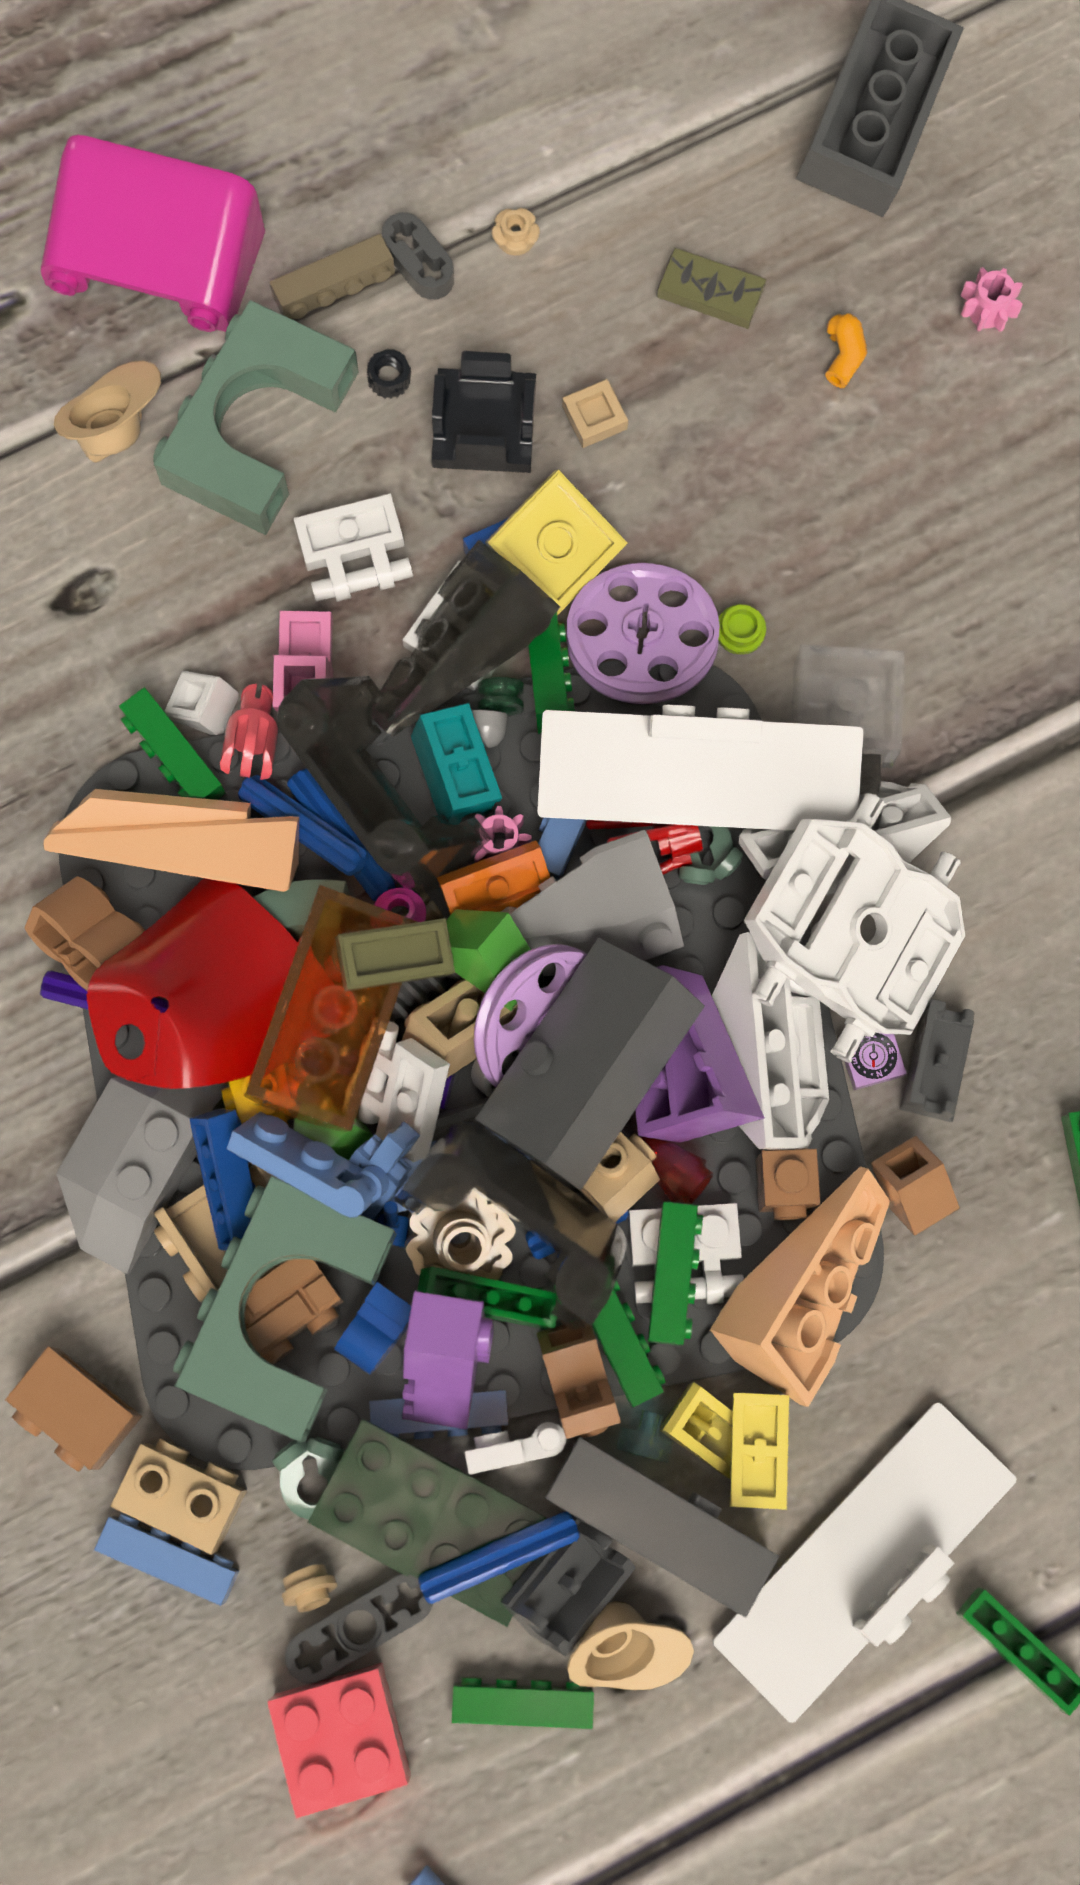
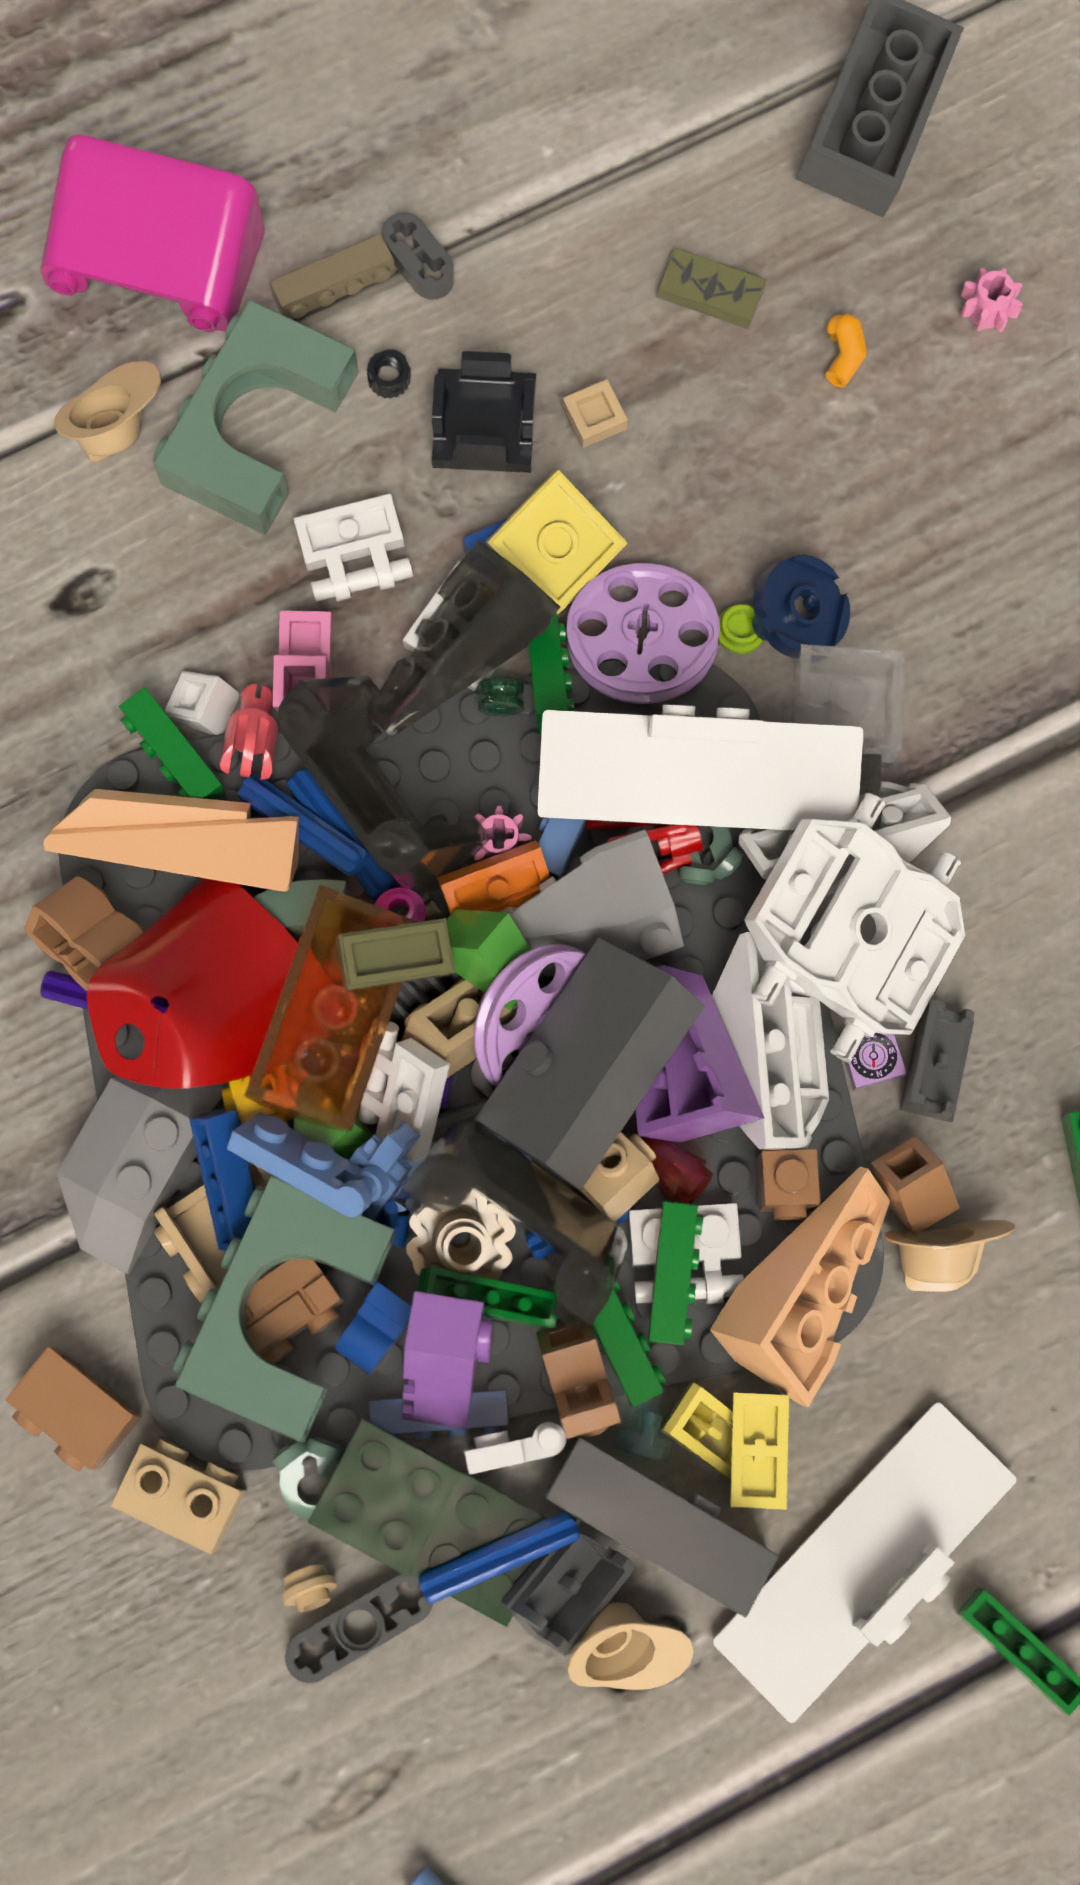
medium blue piece [94,1513,240,1606] -> none
coral brick [267,1662,411,1818] -> none
teal hinge [411,703,502,830] -> none
green piece [452,1677,594,1729] -> none
light grey hinge [472,710,507,748] -> none
tan plate [492,208,540,256] -> none
none -> dark blue plate [752,555,850,659]
none -> tan piece [885,1220,1015,1292]

